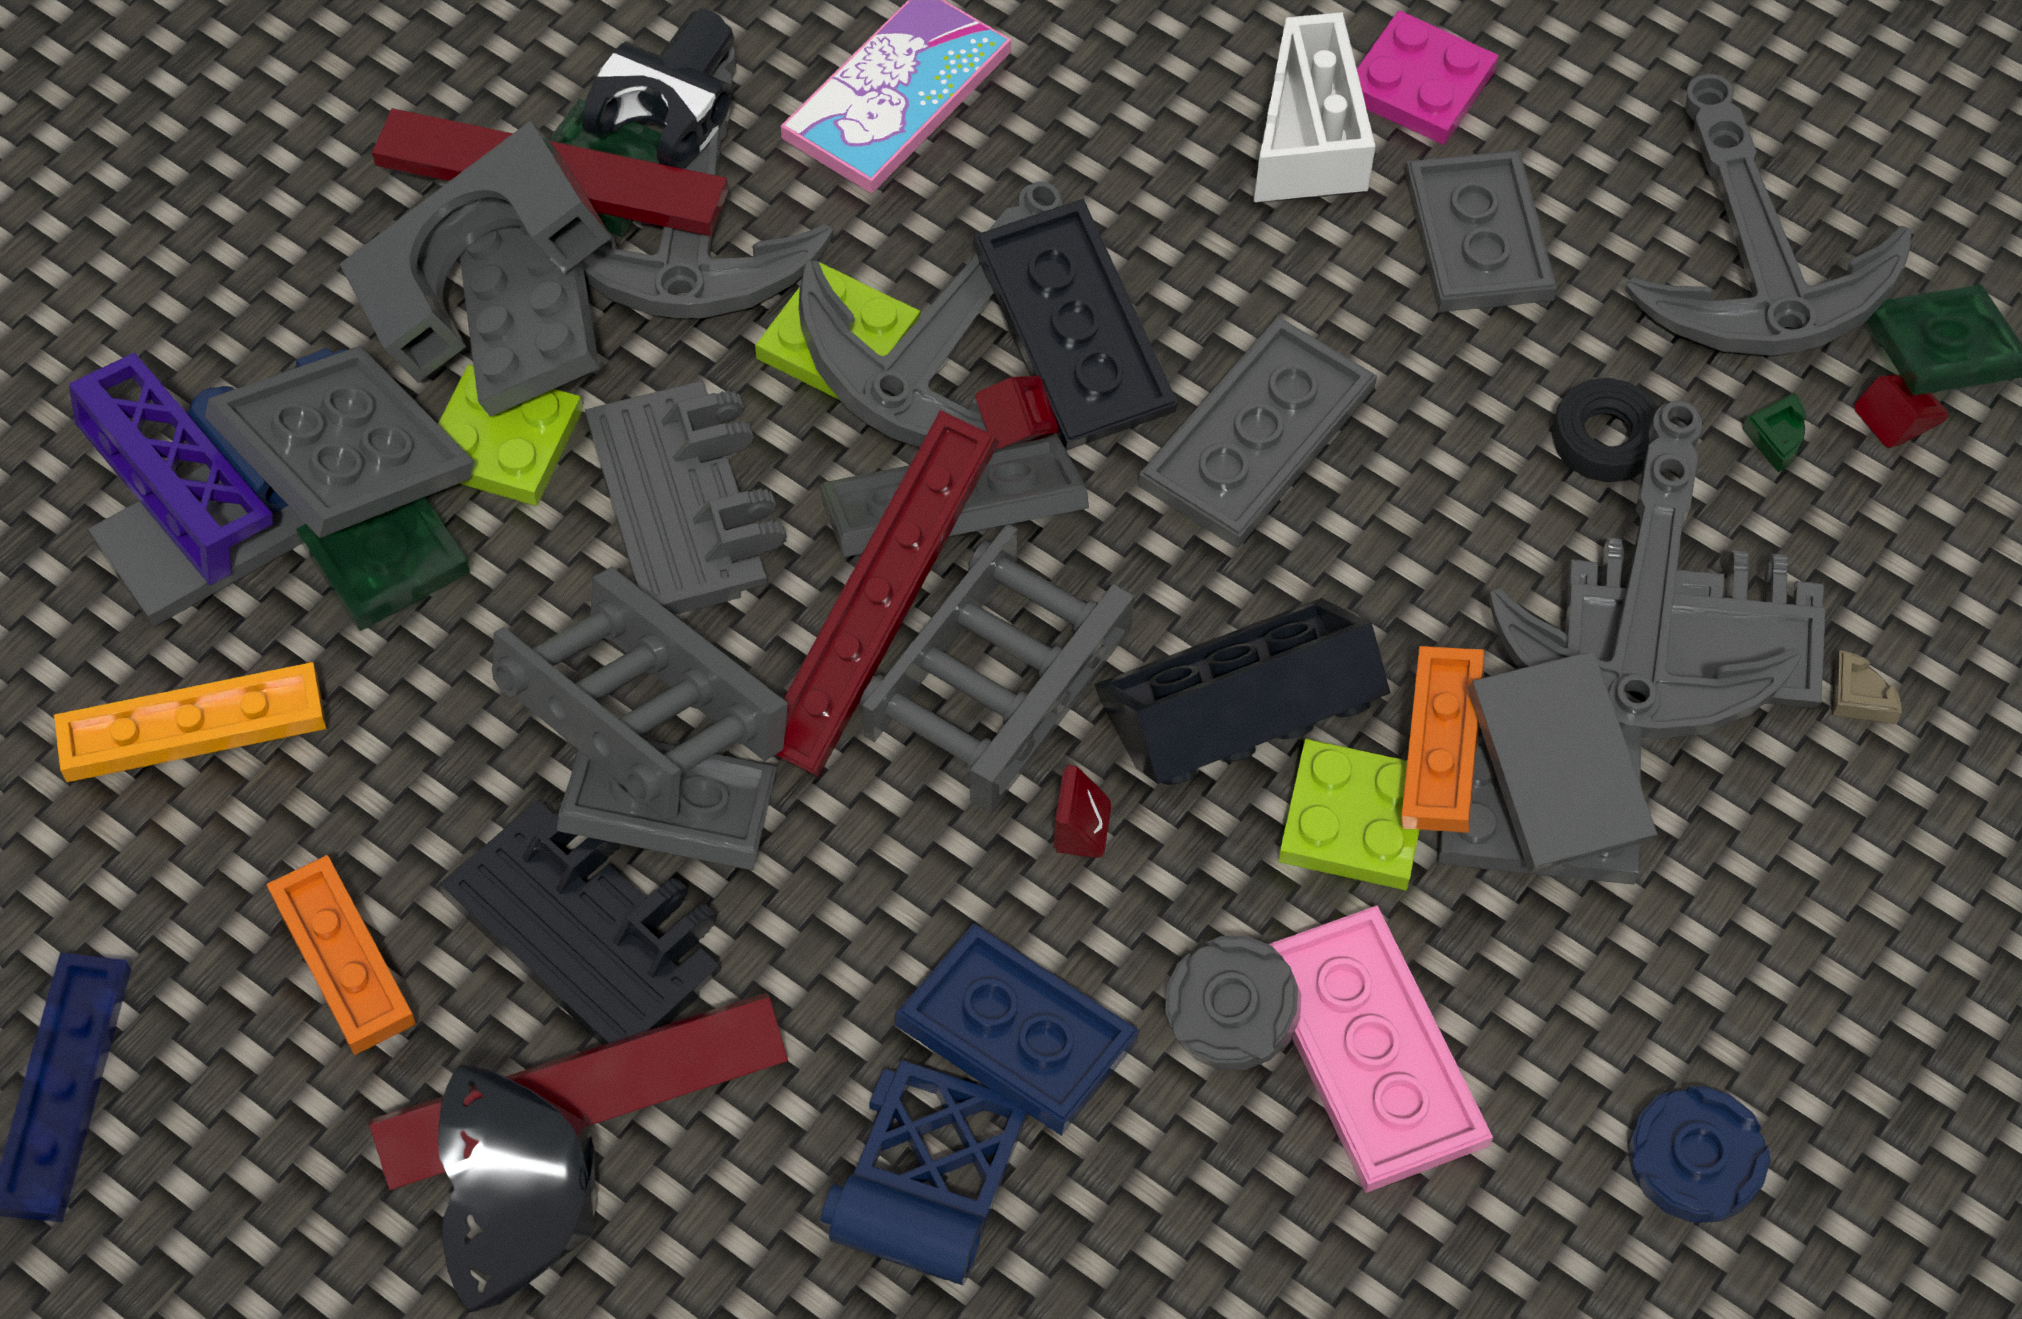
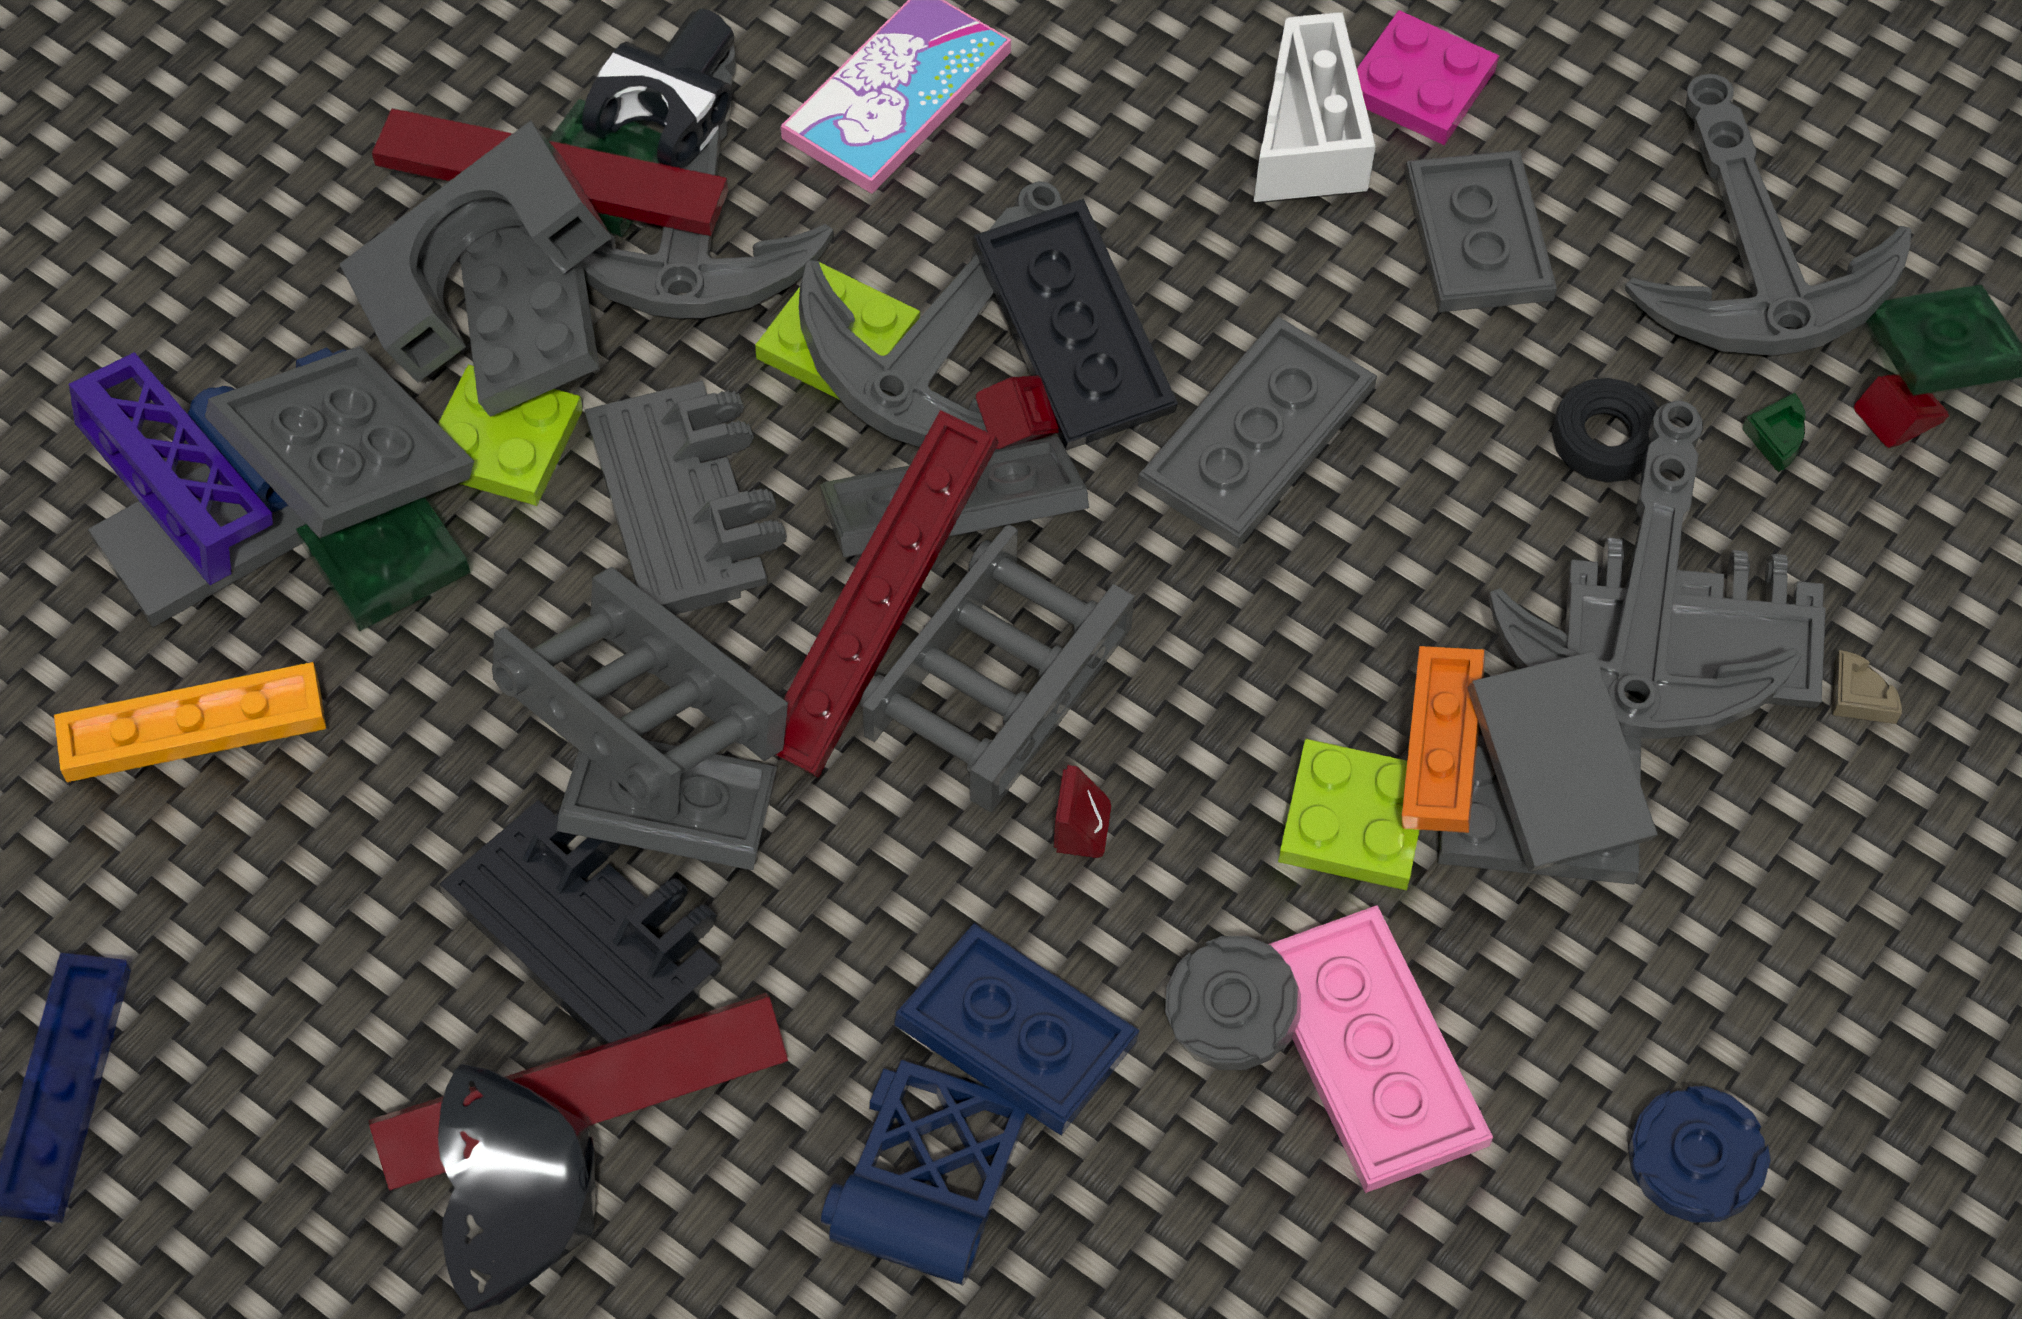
orange plate [266,855,416,1056] -> none
black slope [1095,598,1390,785] -> none

